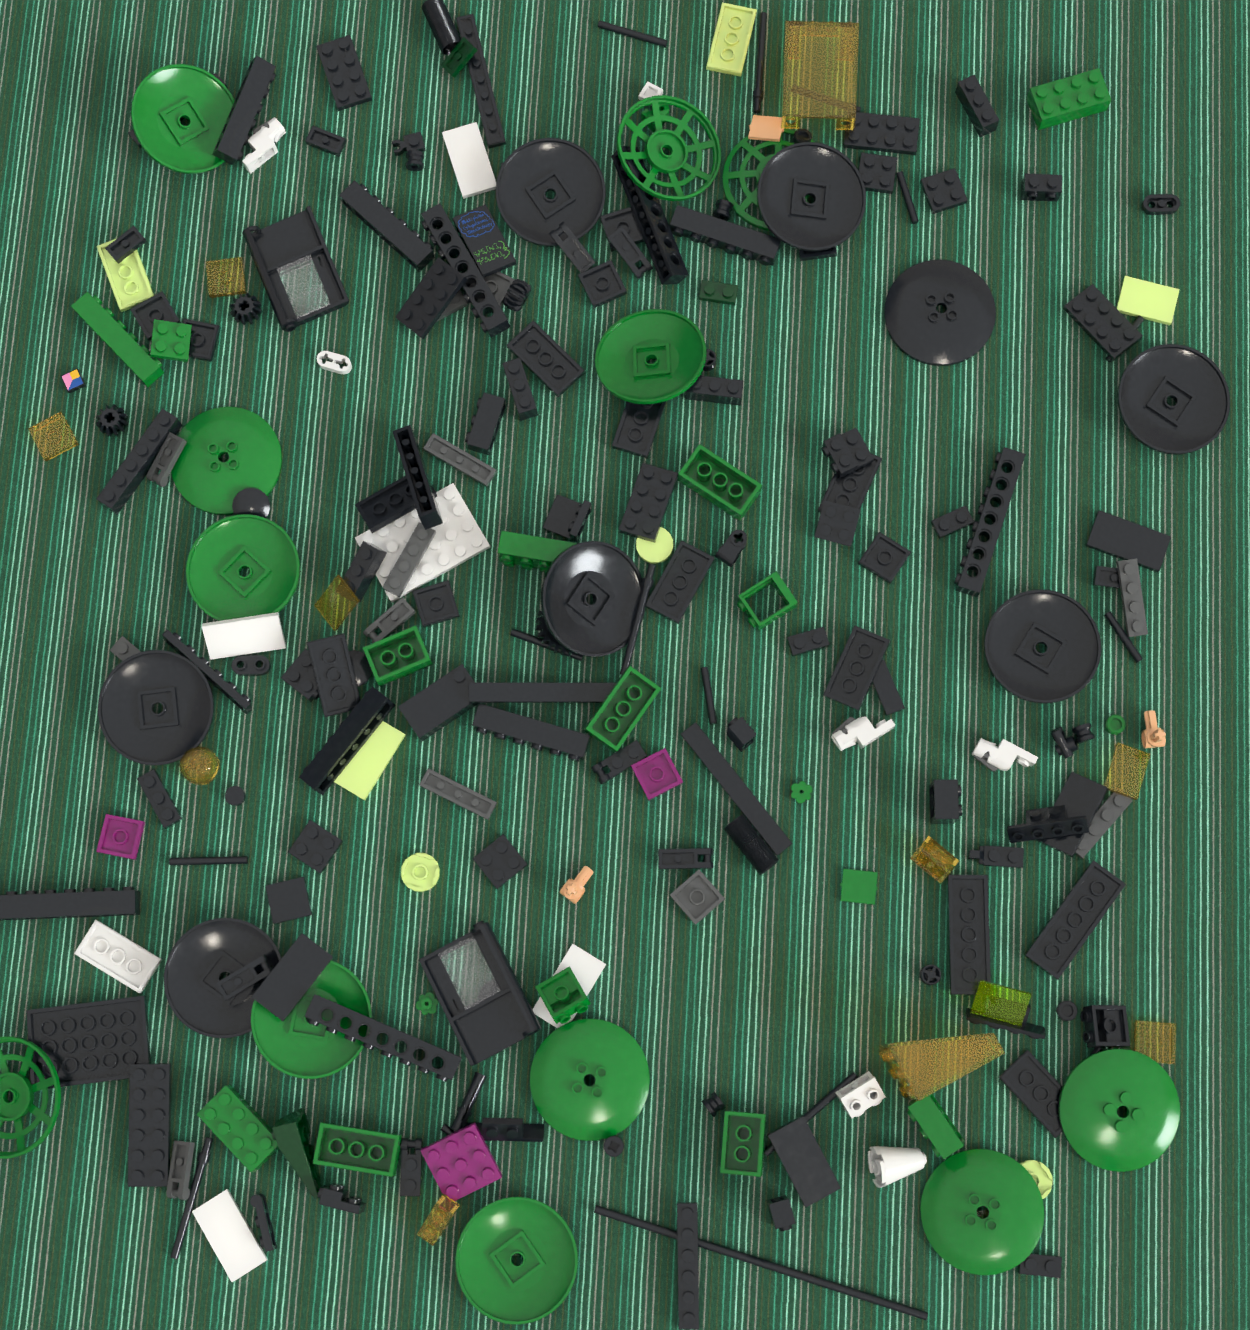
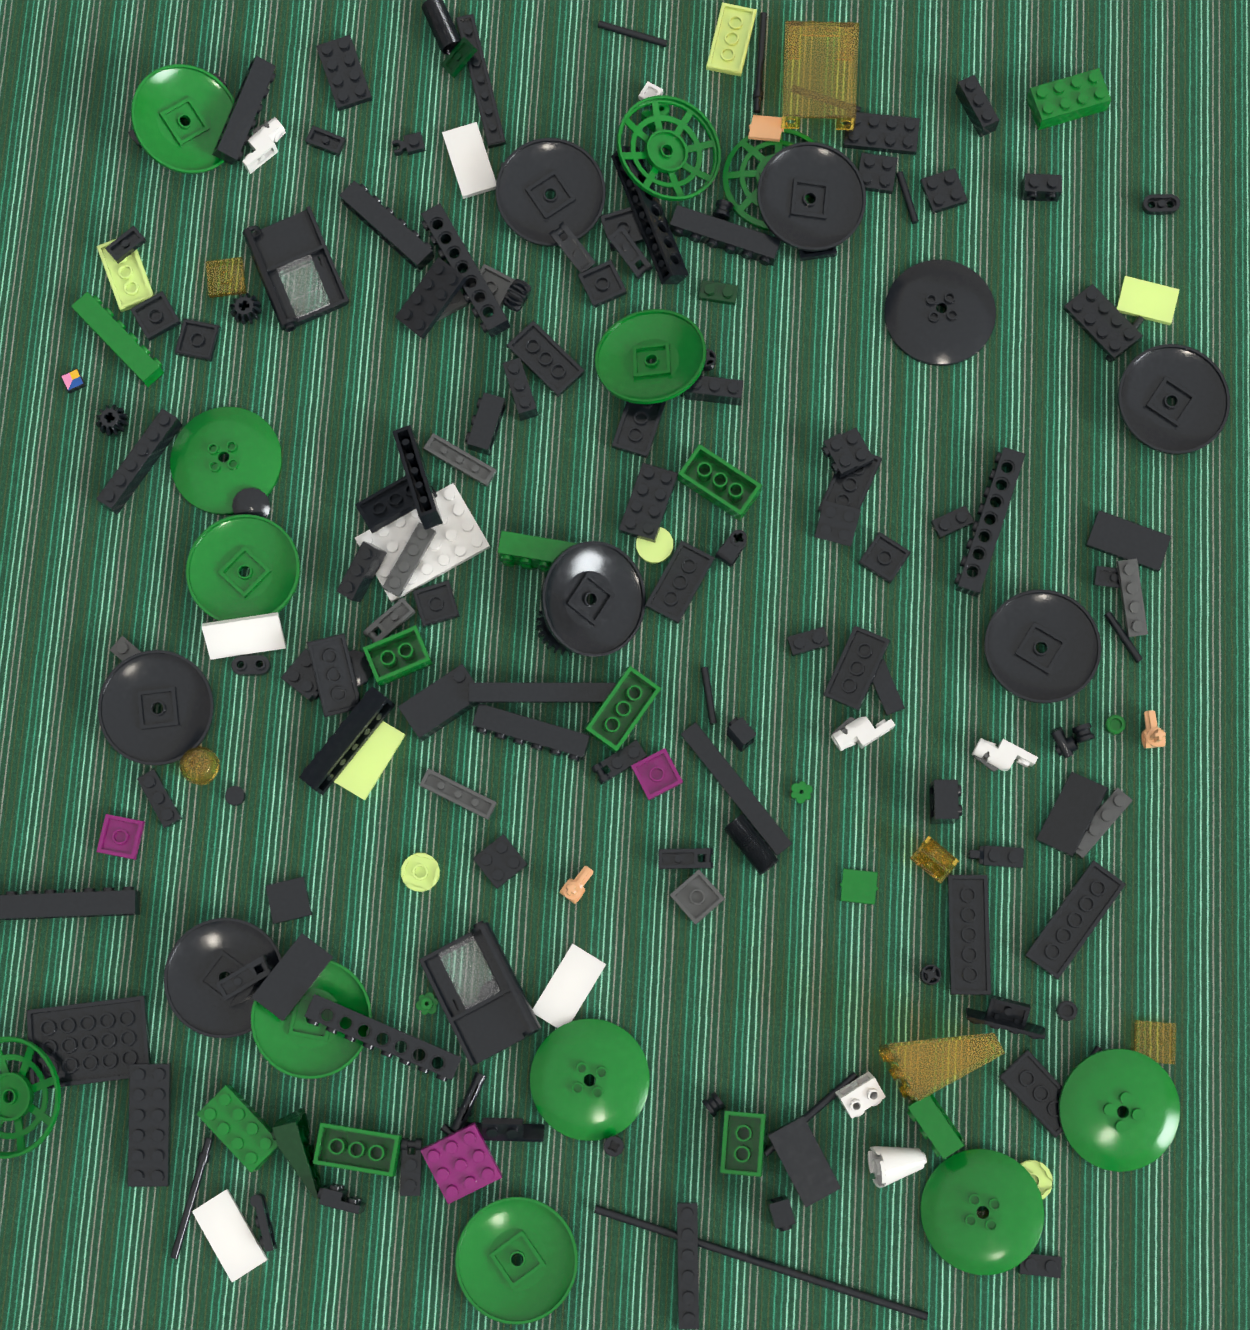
clear yellow tile [28,412,79,461] -> none
white tile [74,920,162,994] -> none
dark grey plate [147,432,187,487] -> none
green plate [150,319,192,362] -> none
black plate [162,630,252,715] -> none
dark grey plate [166,1140,195,1200] -> none
black bar [169,856,248,866] -> none
black plate [288,820,343,874] -> none
clear yellow piece [314,575,360,631] -> none
white beam [317,351,352,375] -> none
black wheel [406,150,424,171] -> none
clear yellow brick [417,1194,460,1246] -> none
black tile [453,204,516,278] -> none
black bar [510,629,584,661] -> none
green plate [535,966,591,1024] -> none
black bracket [543,495,592,542] -> none
black bar [620,564,656,675] -> none
green window [737,571,798,631] -> none
black tile [793,128,812,144] -> none
clear neon green piece [970,980,1031,1026] -> none
black bracket [1007,805,1089,843] -> none
black plate [1080,1005,1130,1048] -> none
clear yellow piece [1104,742,1151,800] -> none

